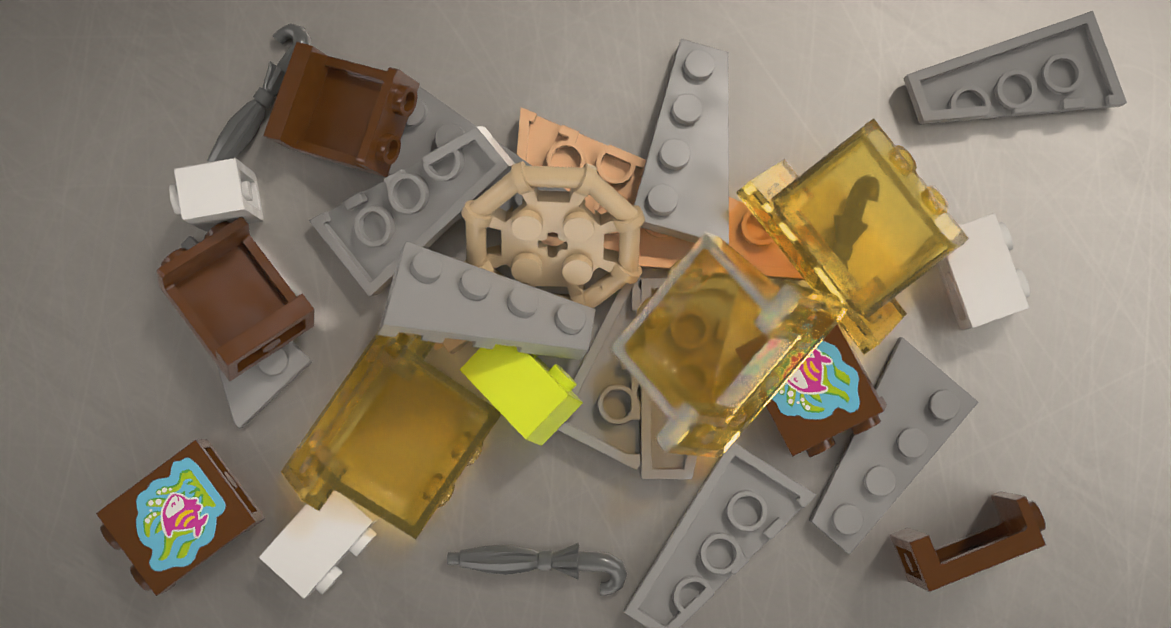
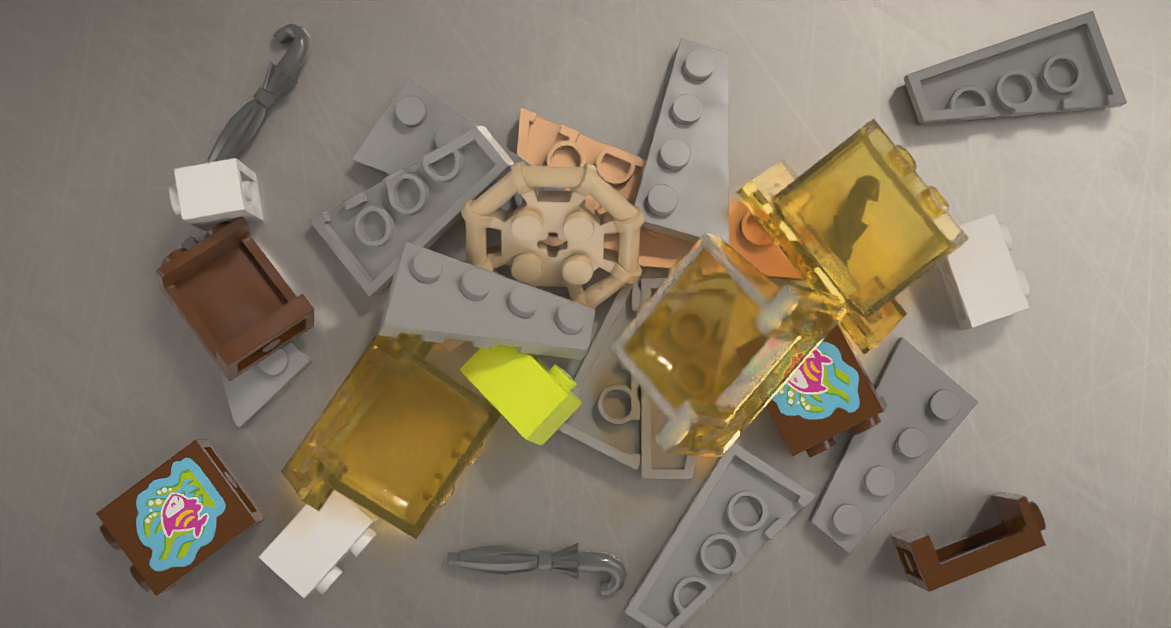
reddish brown panel [263,42,420,178] -> none

